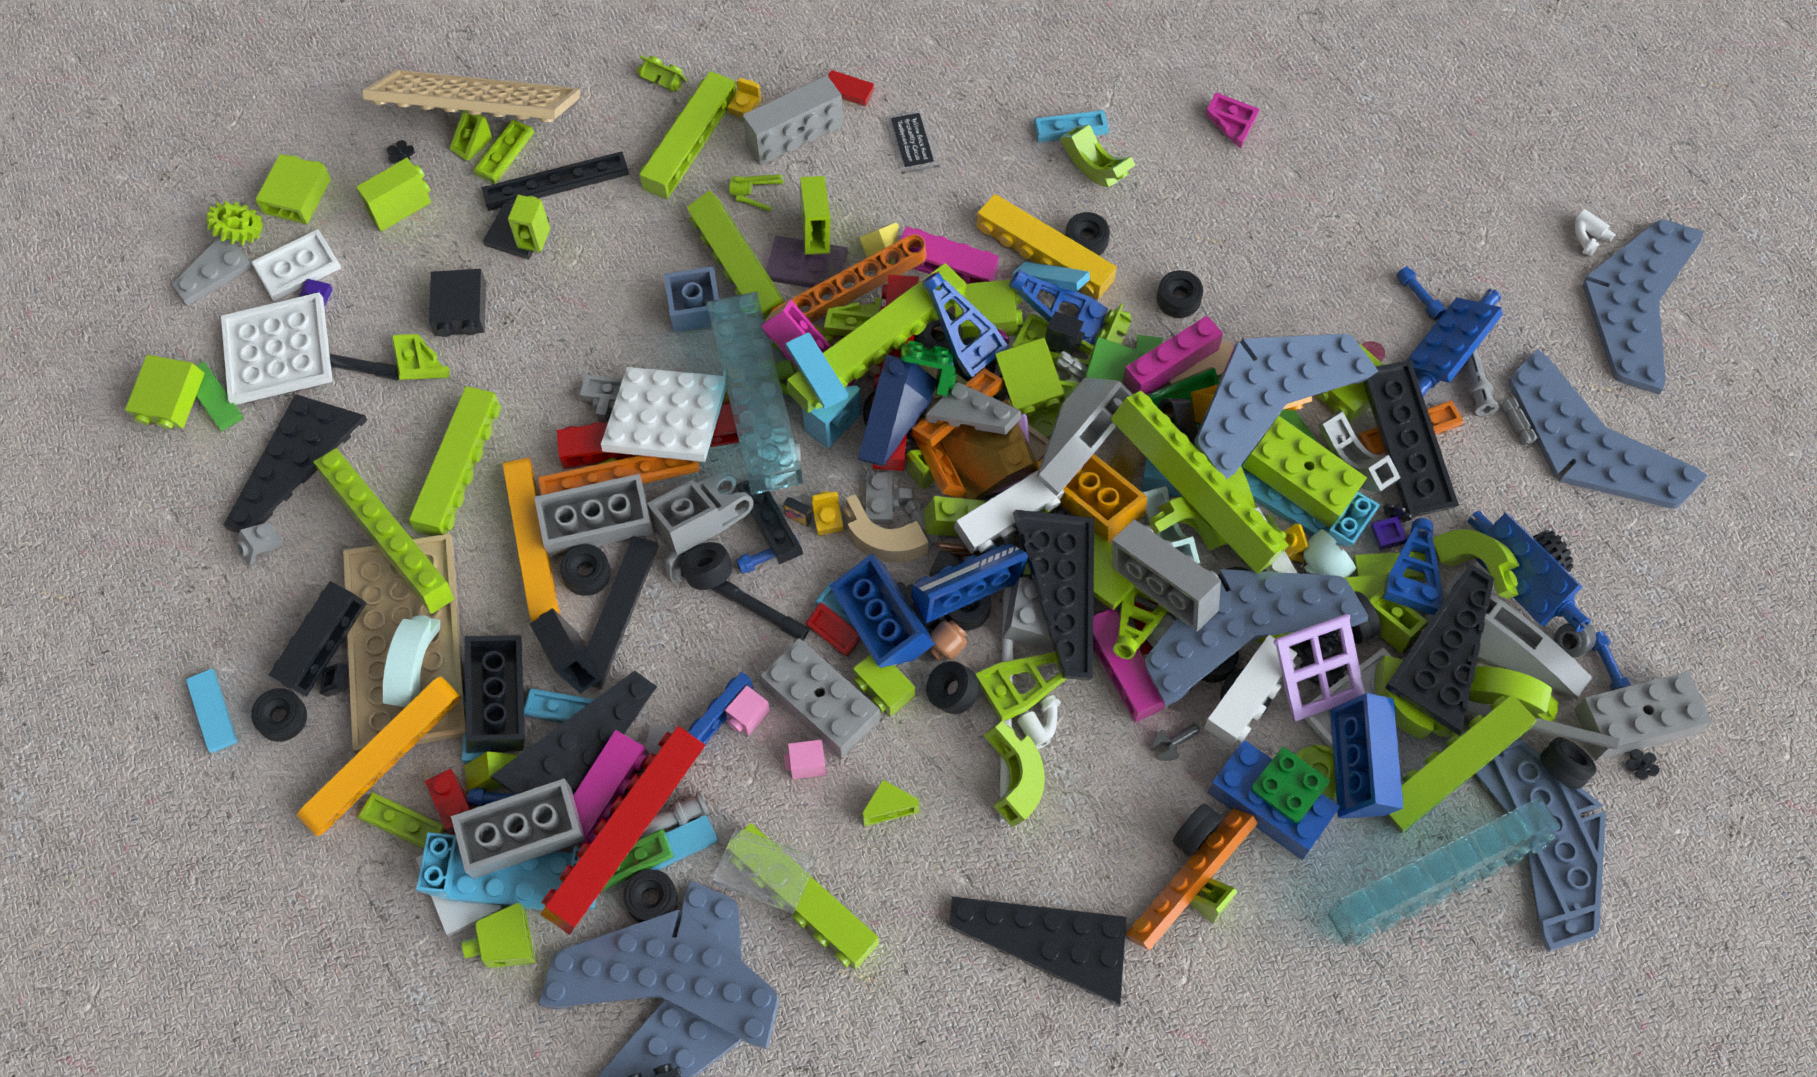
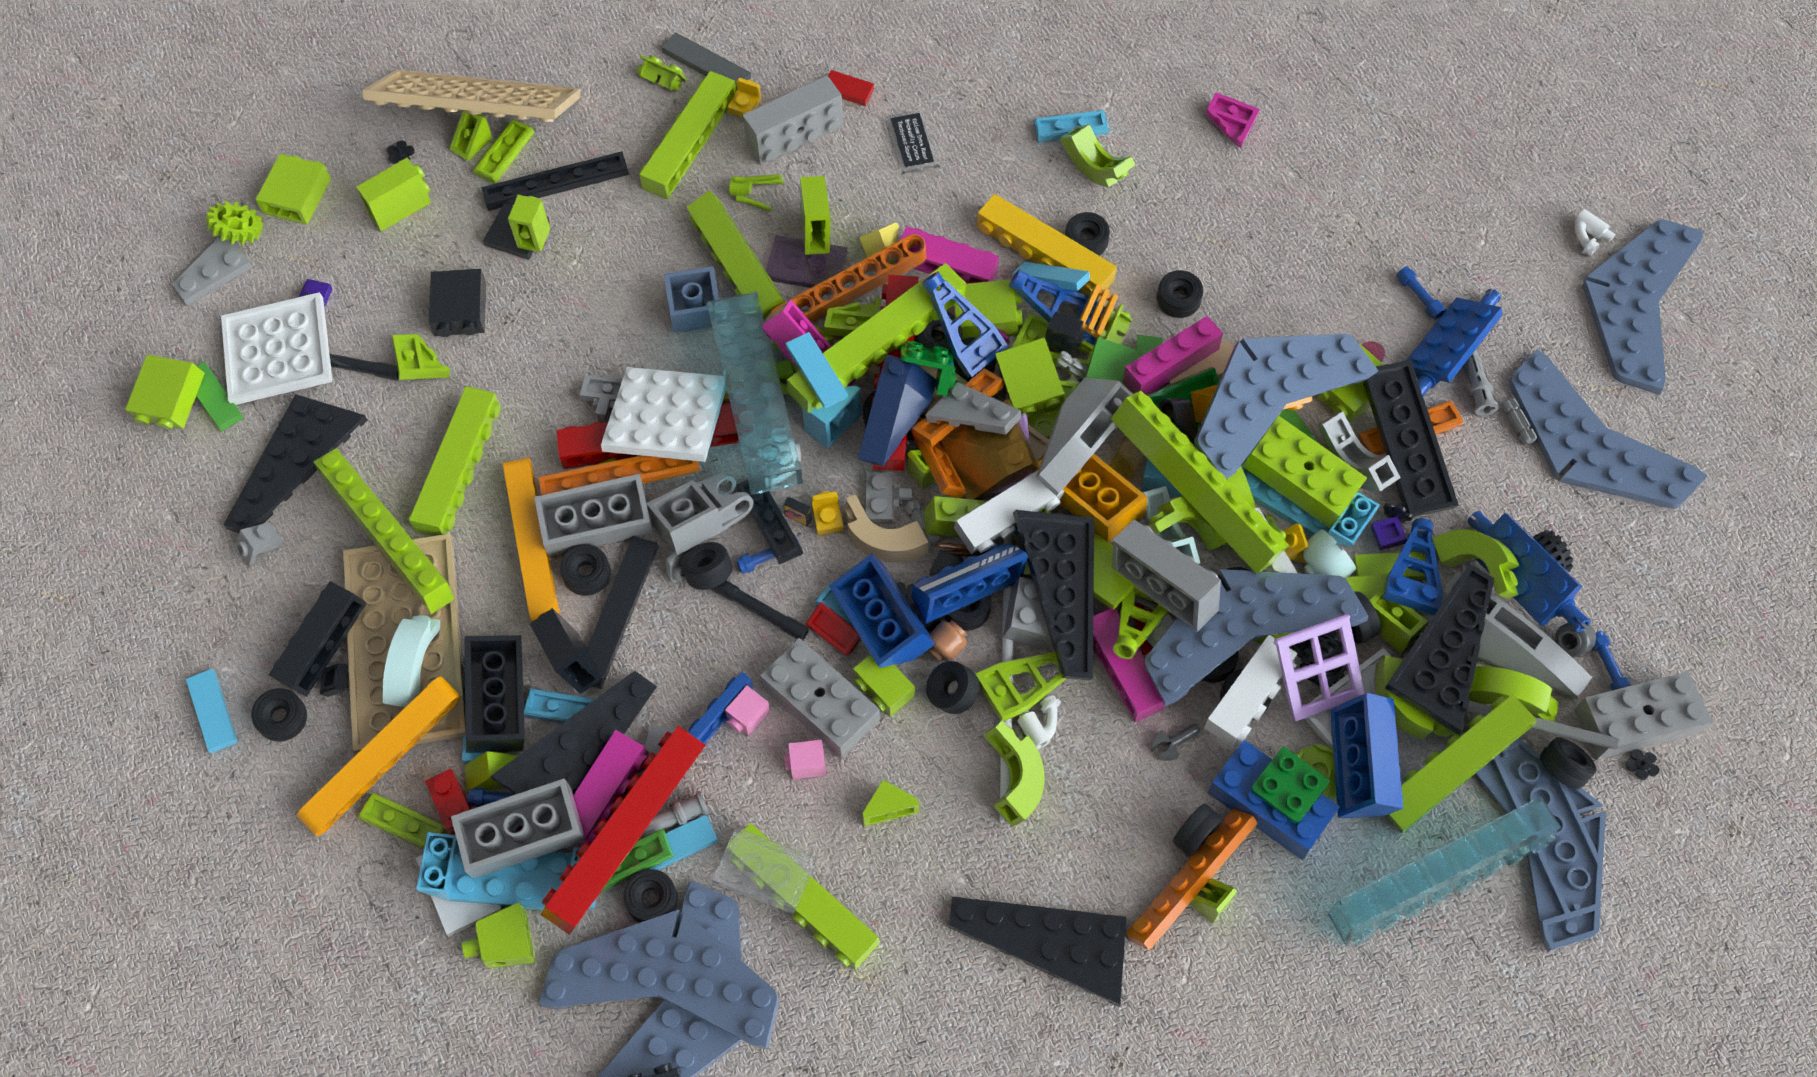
white tile [251,229,341,302] -> none
none -> dark grey tile [662,32,751,91]
none -> light orange tile [1079,283,1118,338]

